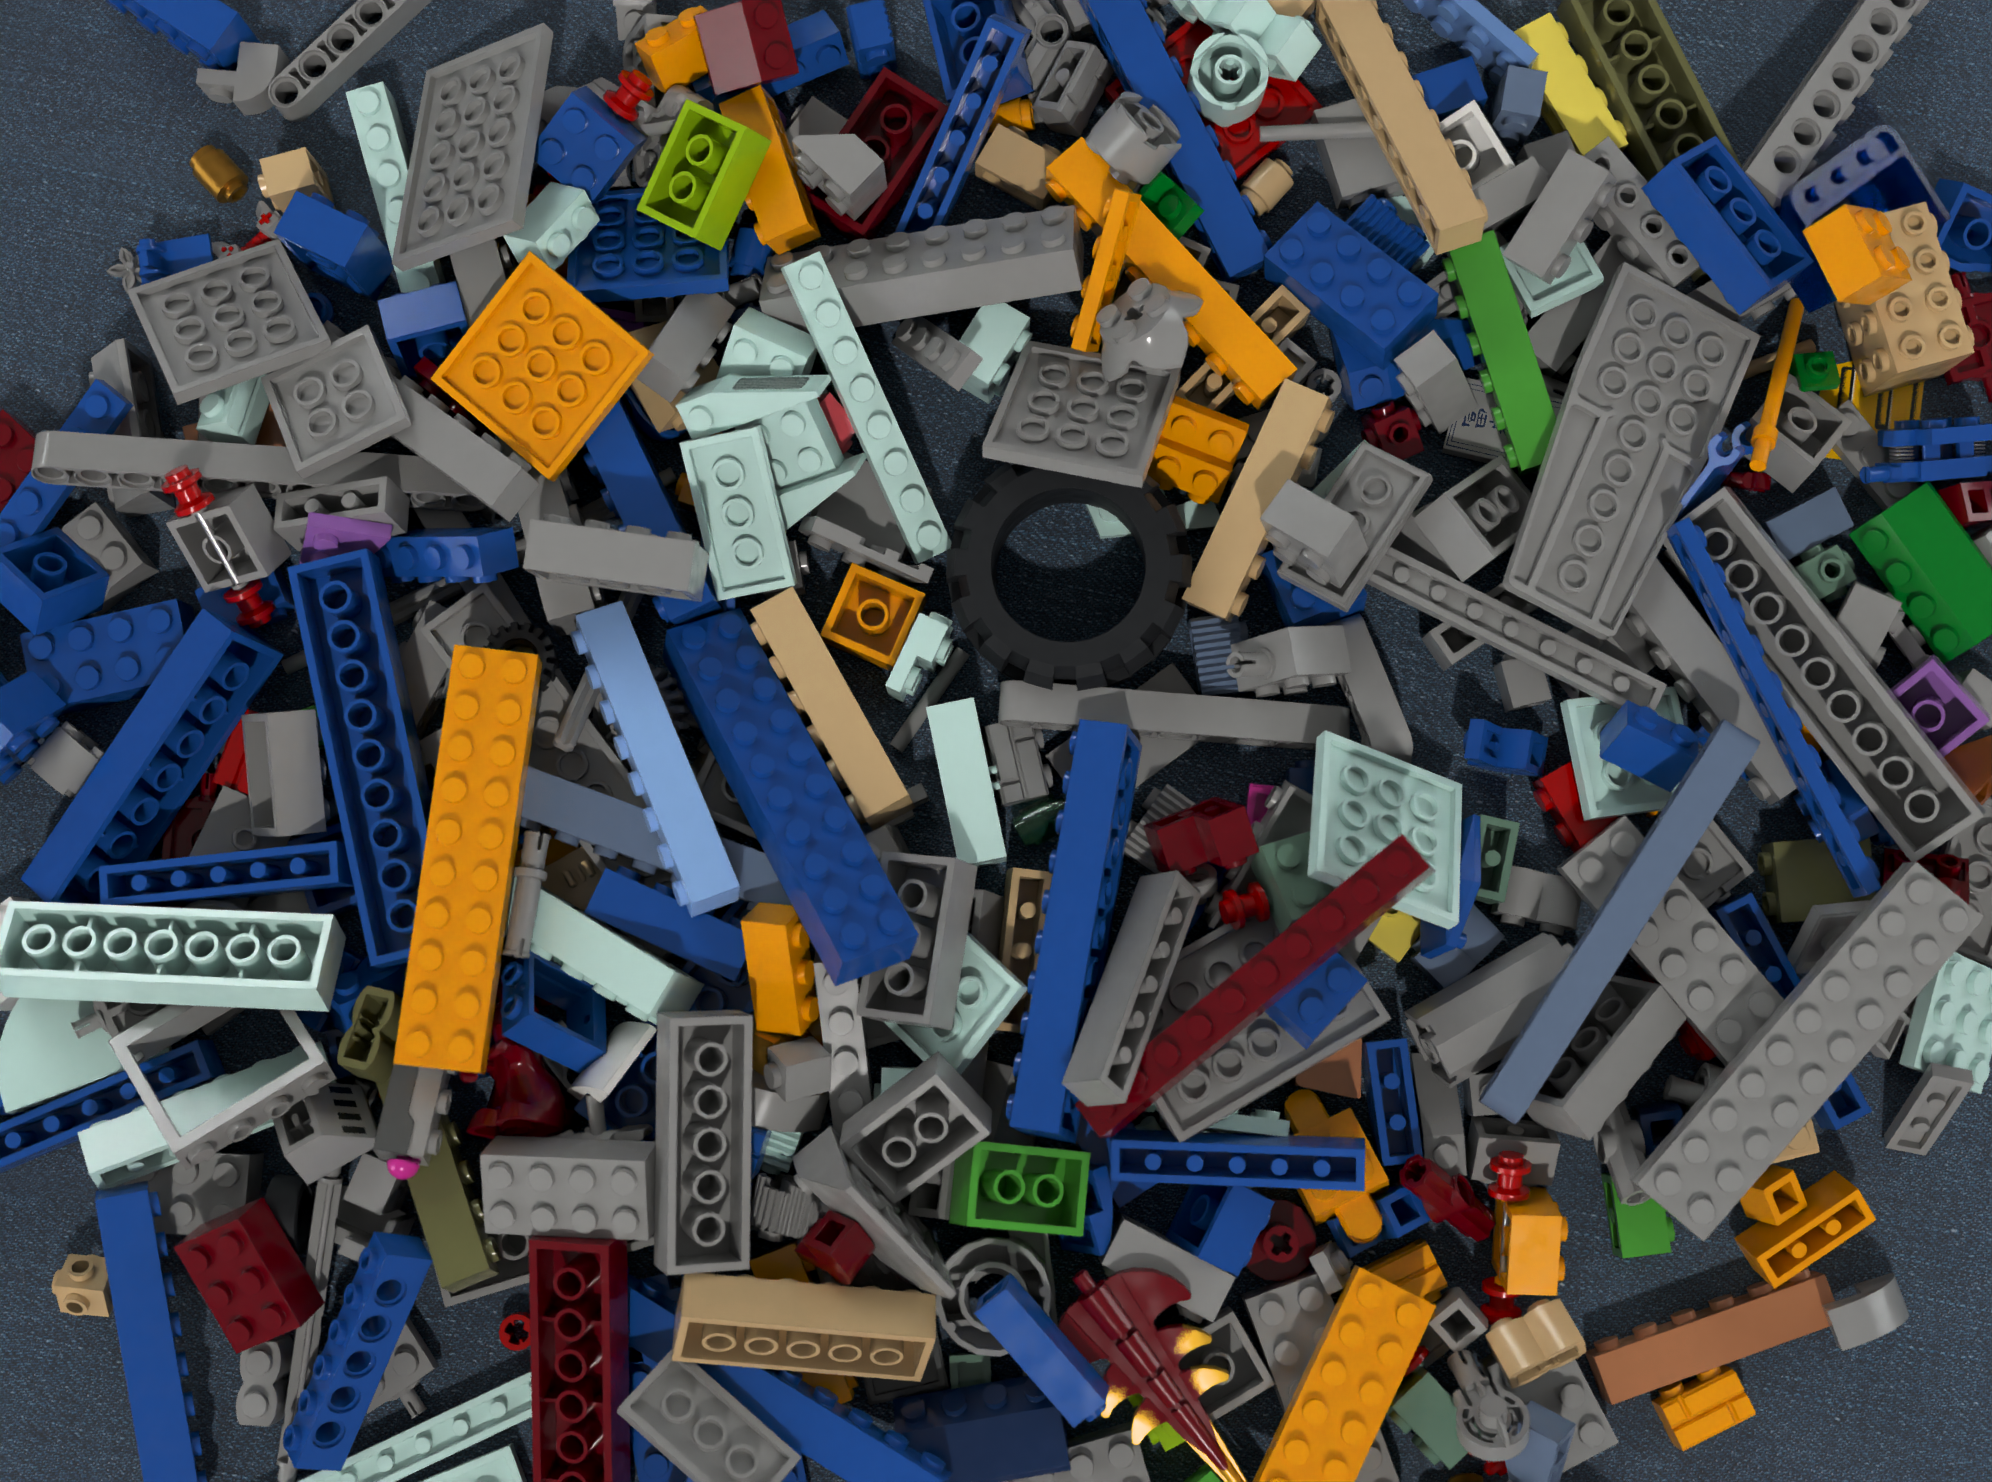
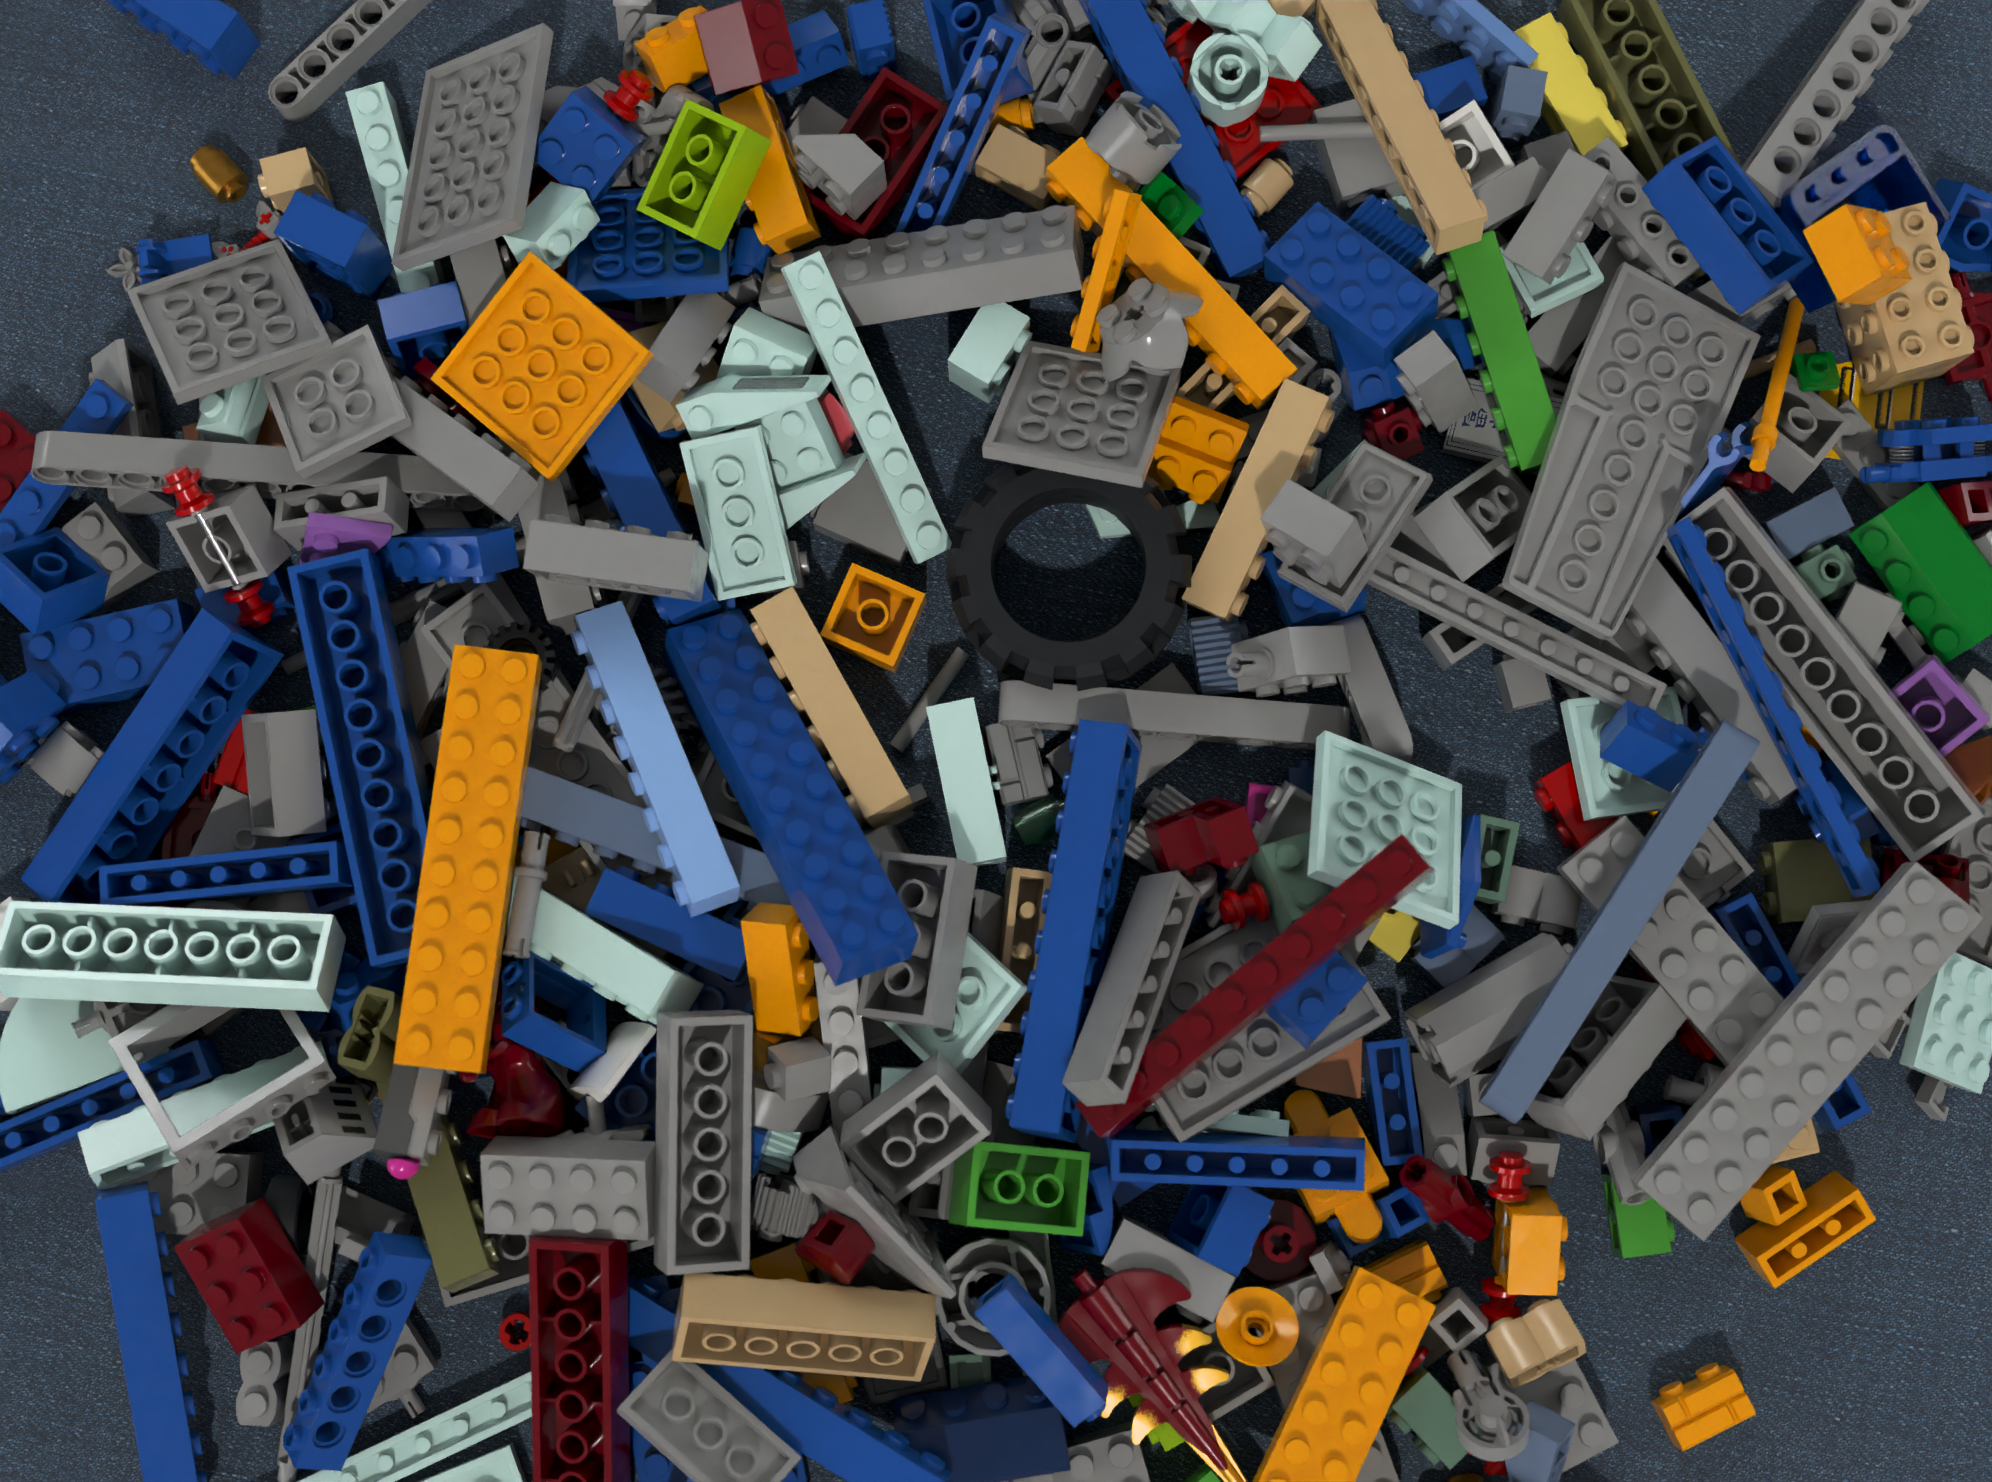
tan brick [52,1254,113,1317] -> none
light grey brick [196,41,290,115] -> none
light grey brick [343,1150,409,1215] -> none
light grey wing [798,516,934,583] -> none
light aqua plate [885,611,954,702] -> none
light grey plate [892,316,983,392] -> none
blue brick [1463,718,1549,777] -> none
nougat brick [1585,1267,1835,1405] -> none
light grey brick [1822,1272,1909,1351] -> none
light grey plate [1884,1063,1974,1156] -> none
none -> light orange dish [1215,1287,1299,1367]

